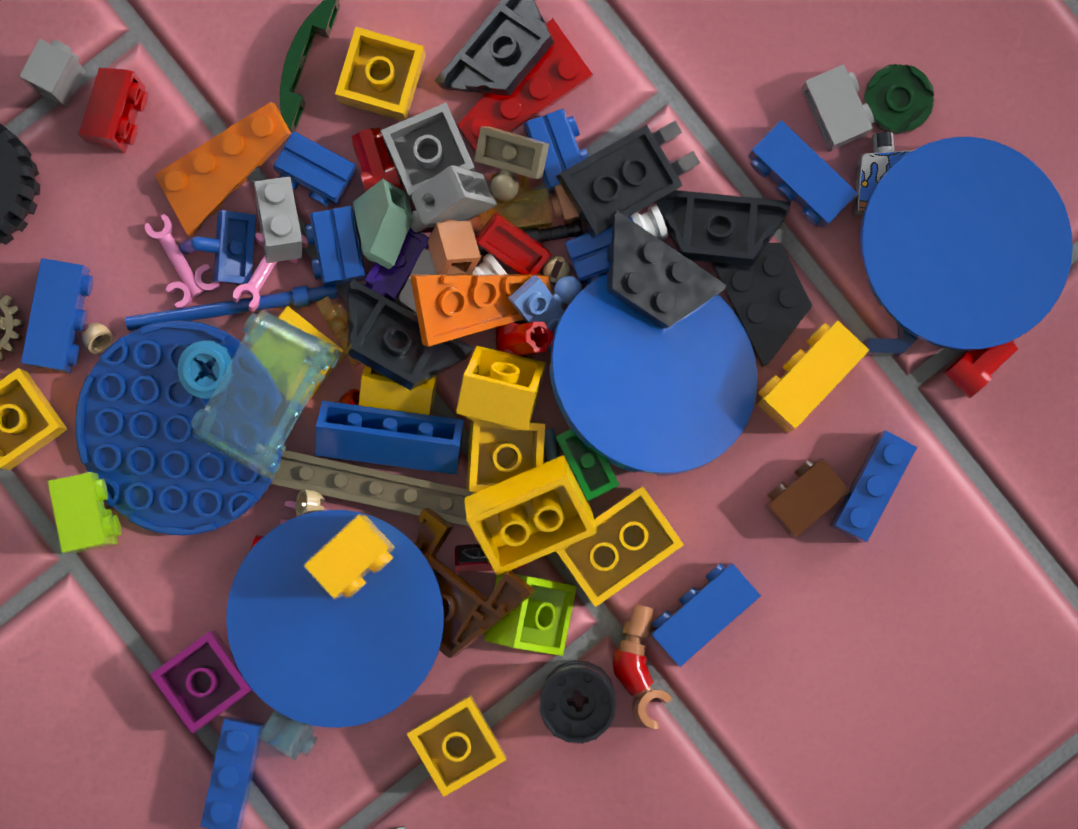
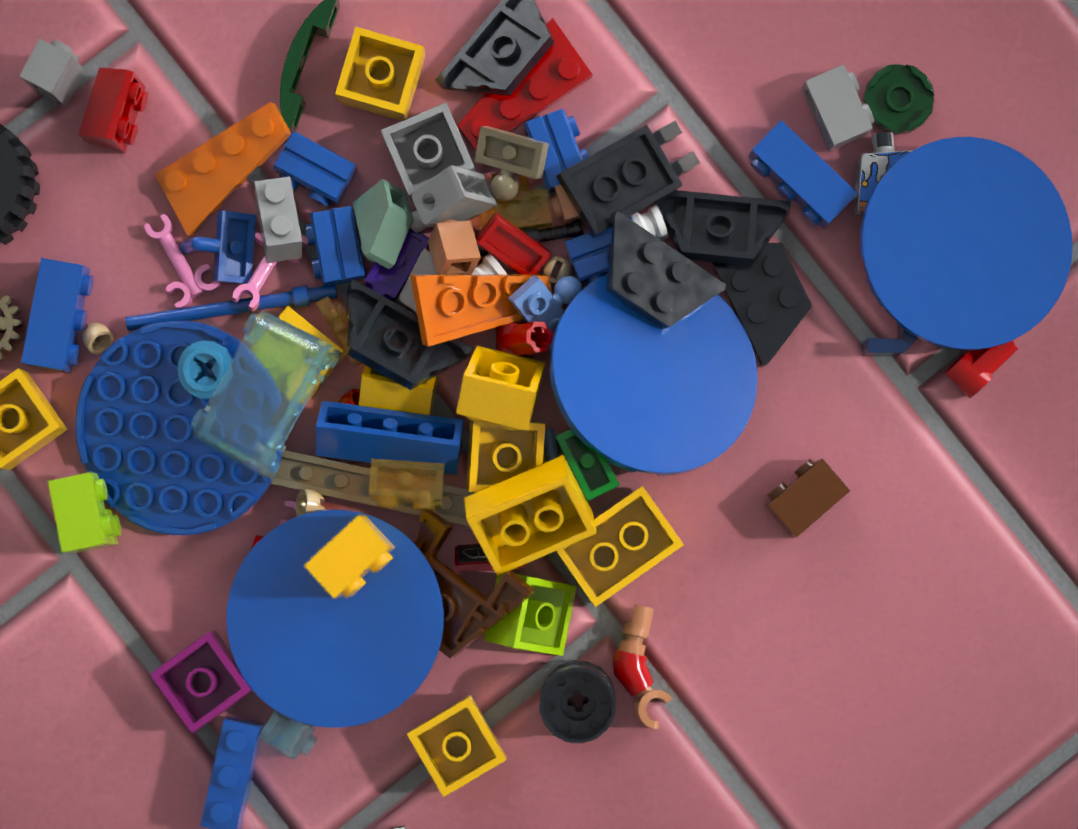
red piece [351,127,402,191] -> none
blue brick [650,563,761,667] -> none
yellow brick [756,320,869,433] -> none
blue brick [830,430,917,543] -> none
none -> clear yellow brick [369,459,445,511]

